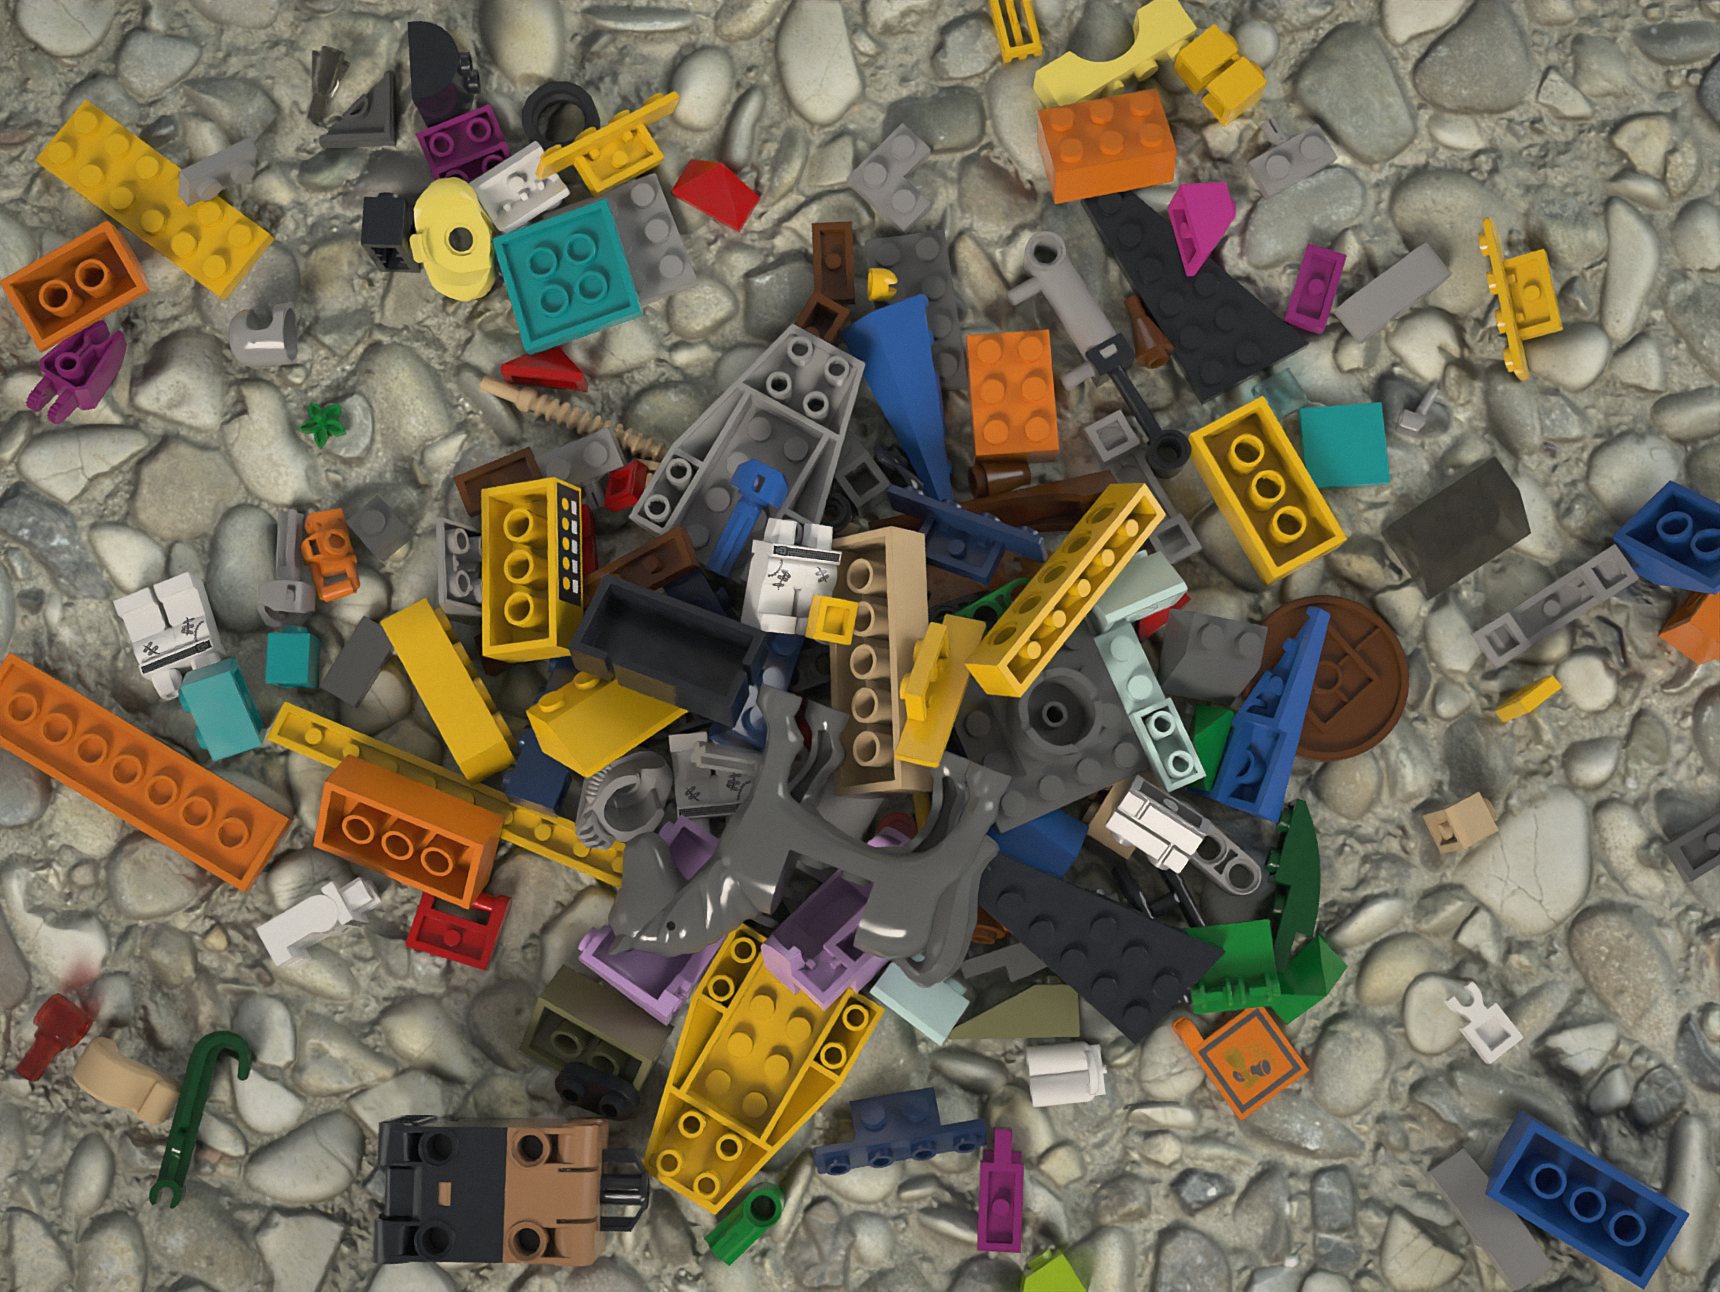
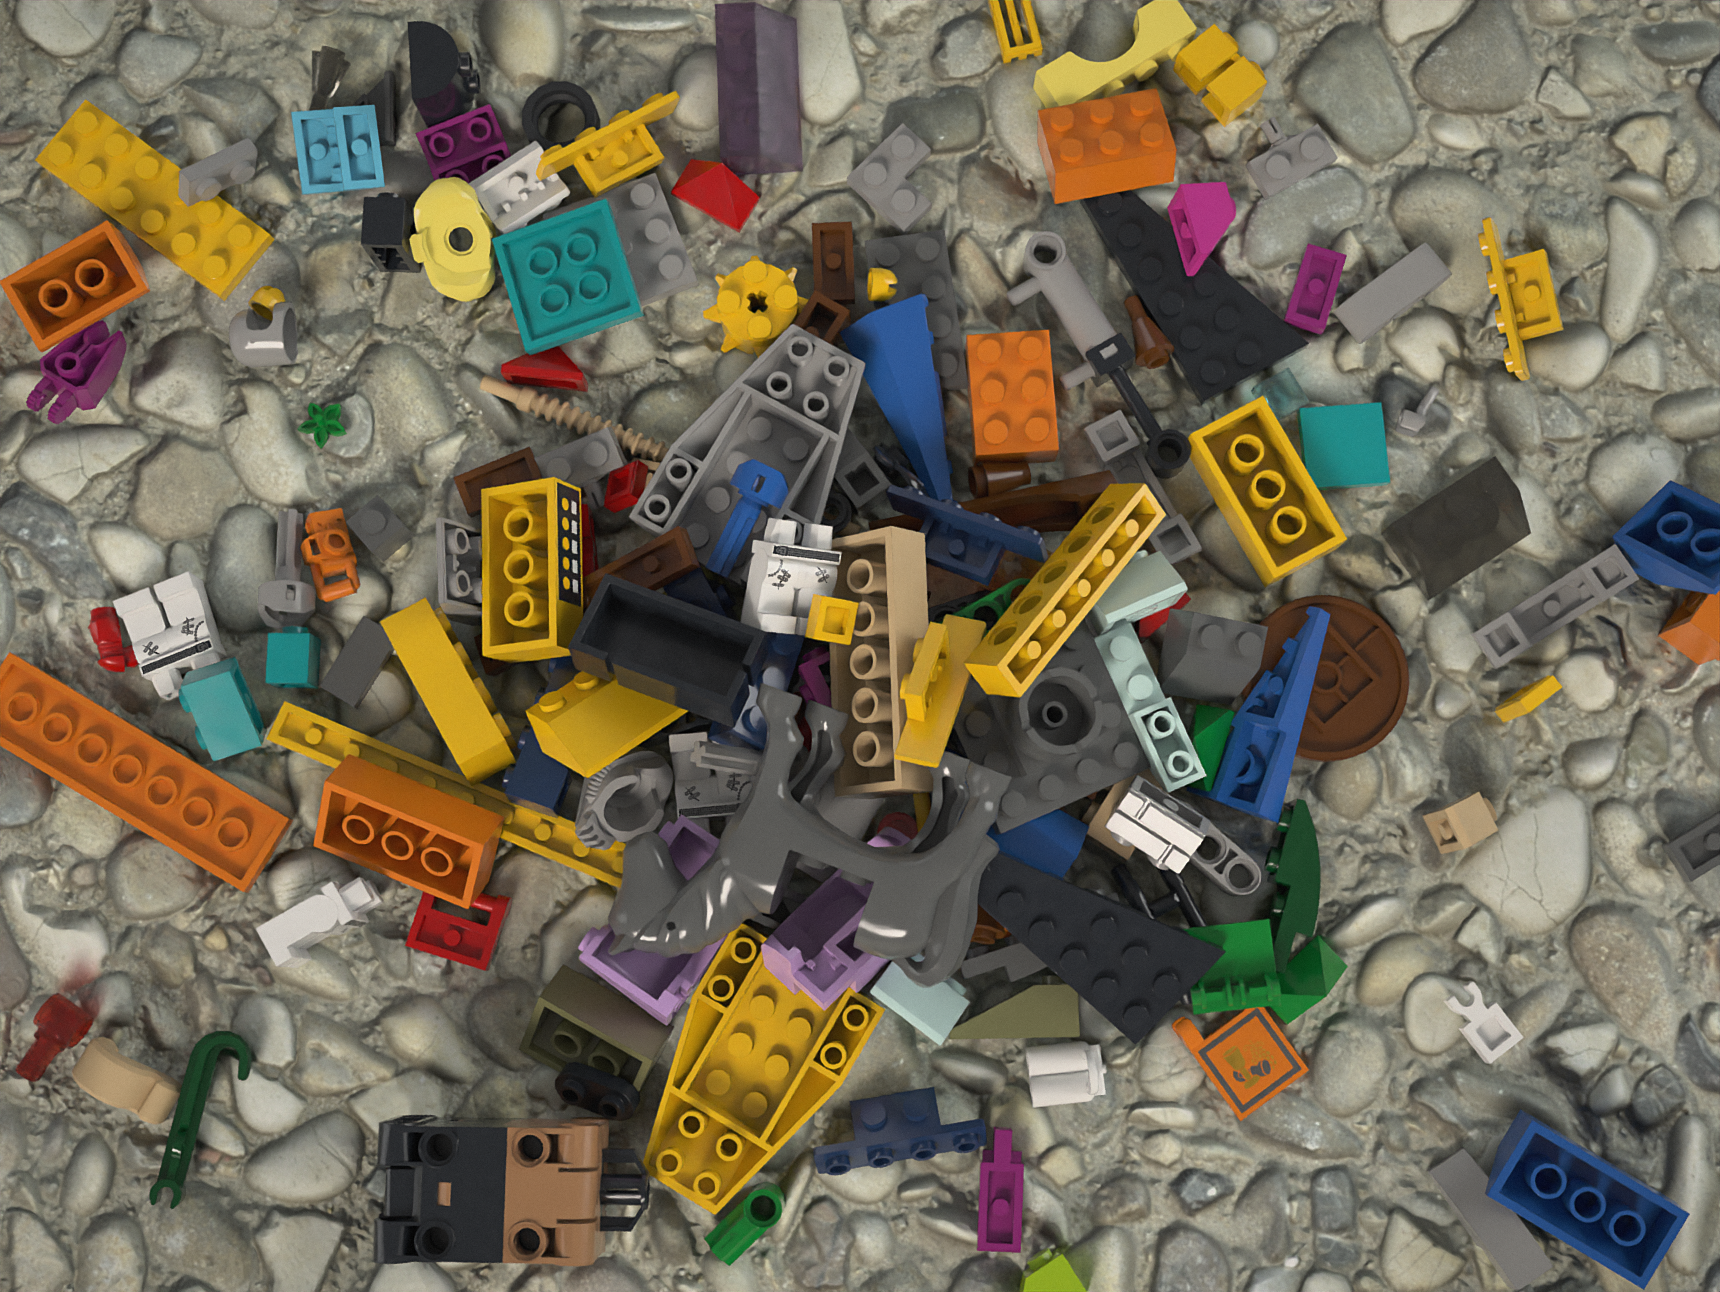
none -> red arm [88,607,139,673]
none -> yellow hinge [248,286,285,321]
none -> medium azure slope [291,105,385,195]
none -> yellow brick [703,256,809,358]
none -> clear purple slope [715,2,803,175]
none -> magenta bracket [798,646,832,708]

